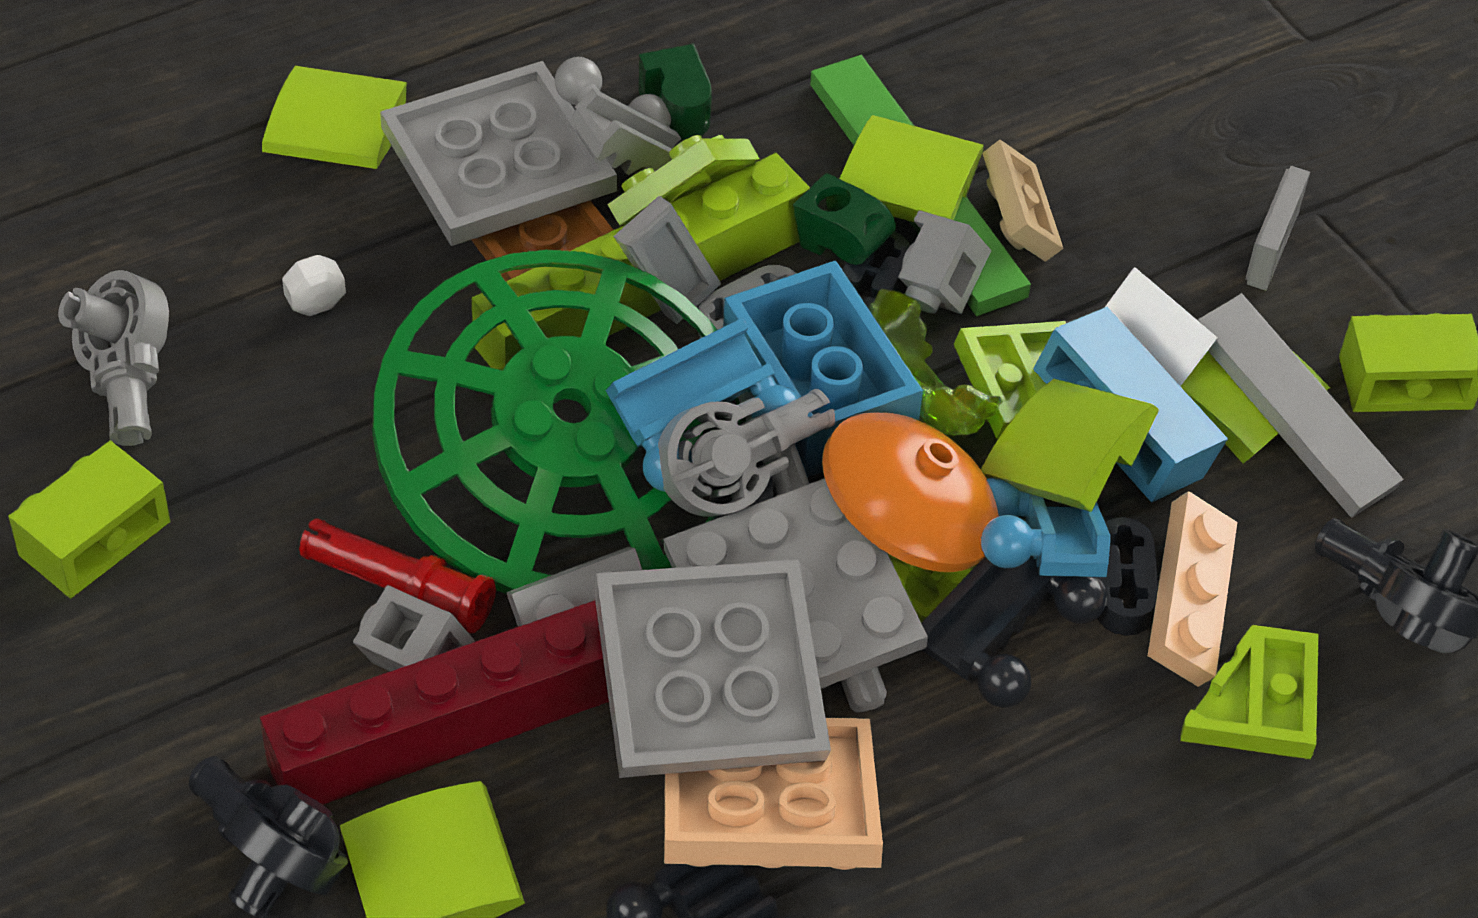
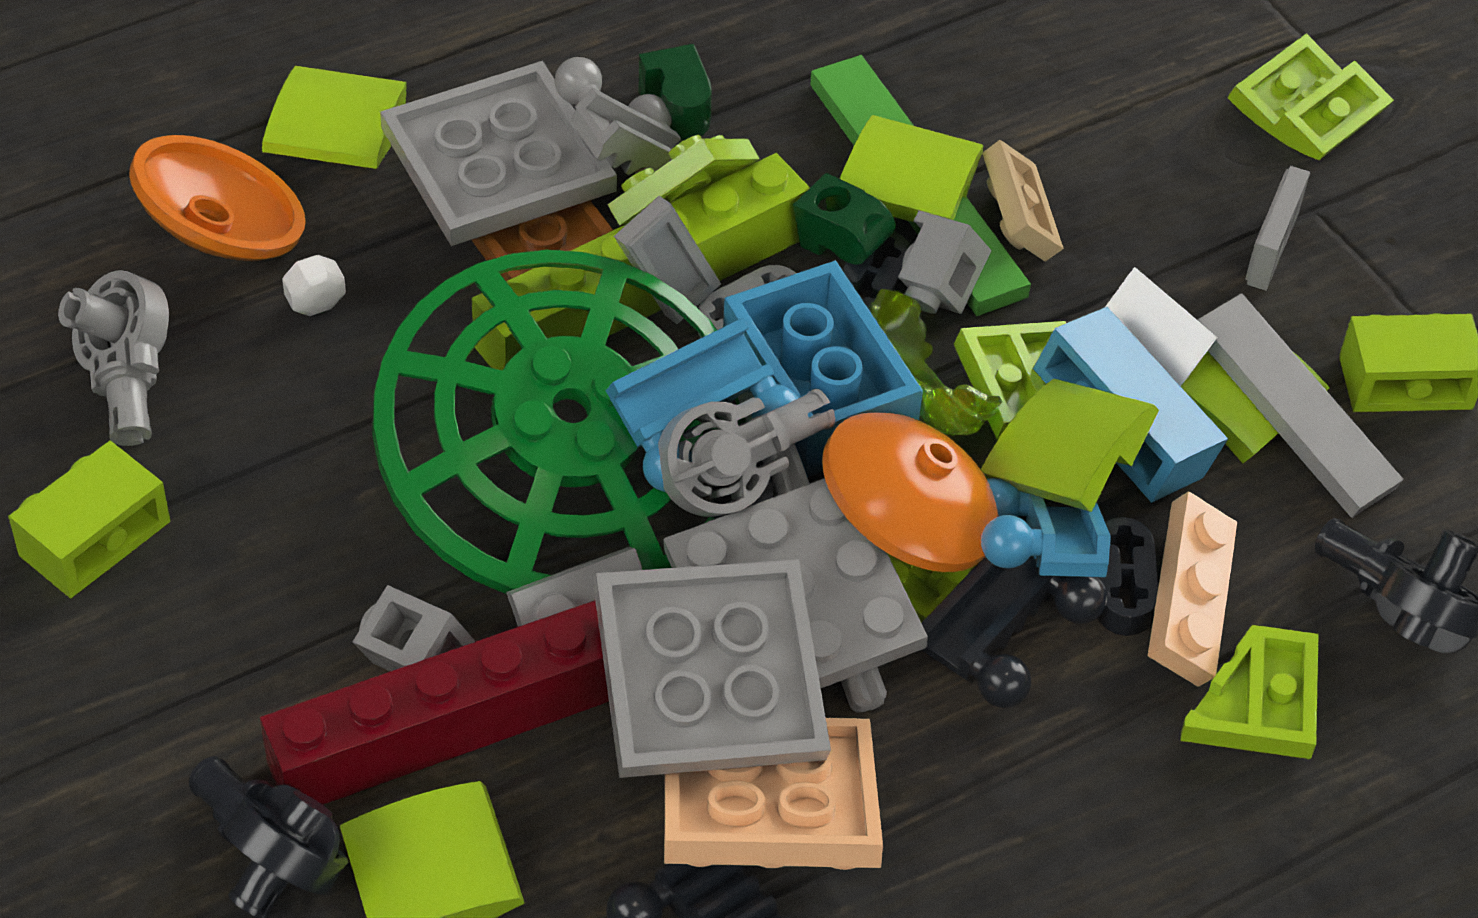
red pin [299,518,496,633] -> none
none -> orange dish [129,135,305,261]
none -> lime slope [1227,33,1394,160]

